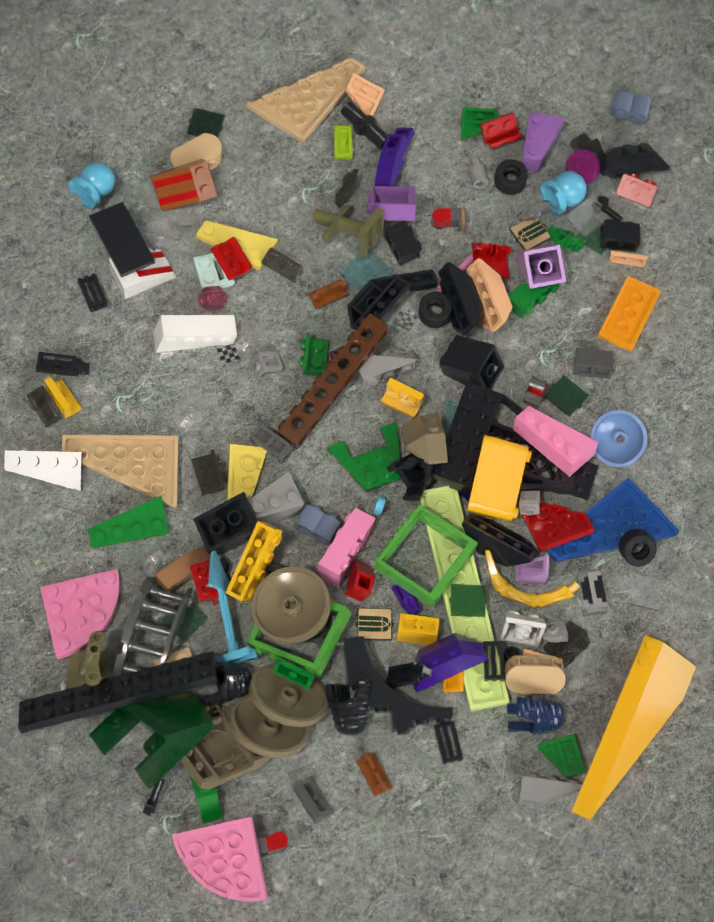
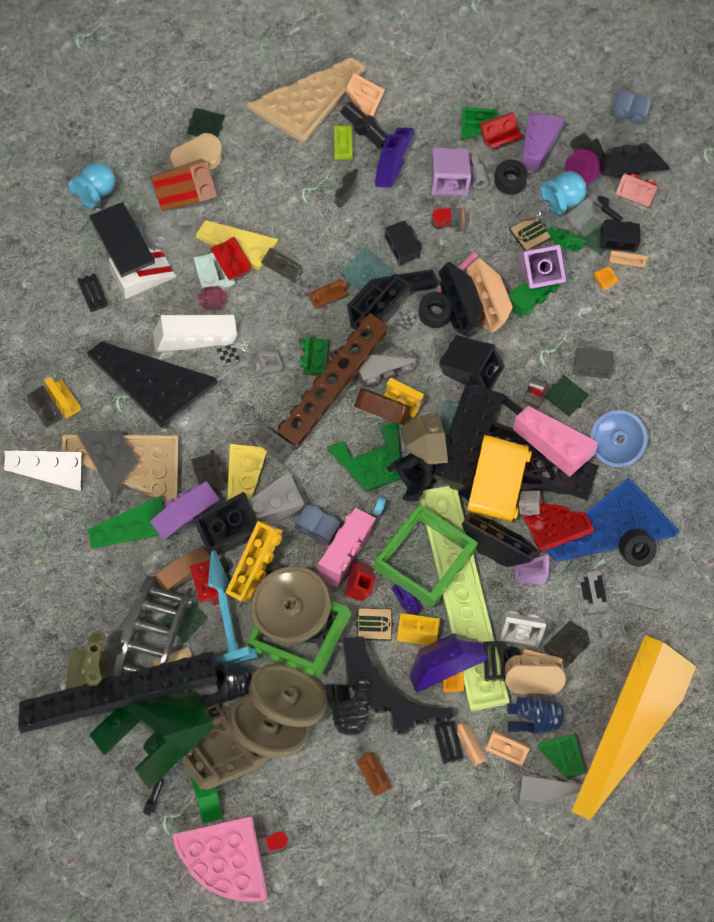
black hinge [36,352,90,376] -> none
bright pink plate [40,569,120,660] -> none
green slope [273,657,315,690] -> none
dark grey hinge [293,776,334,824] -> none
olive piece [312,205,384,258] -> none
medium lavender window [367,186,416,221] -> none
black hinge [386,662,432,688] -> none
clear green piece [449,584,487,617] -> none
red hinge [471,242,511,279] -> none
yellow animal [485,550,580,609] -> none
light grey bracket [542,621,568,643] -> none
light orange plate [598,276,661,352] -> none
none -> dark grey wing [77,430,138,496]
none -> black wing [87,341,217,428]
none -> medium lavender wedge [150,481,220,540]
none -> reddish brown beam [354,388,411,425]
none -> lavender slope [431,147,471,196]
none -> light nougat slope [456,724,487,766]
none -> light nougat slope [485,729,531,766]
none -> light orange tile [593,266,619,290]

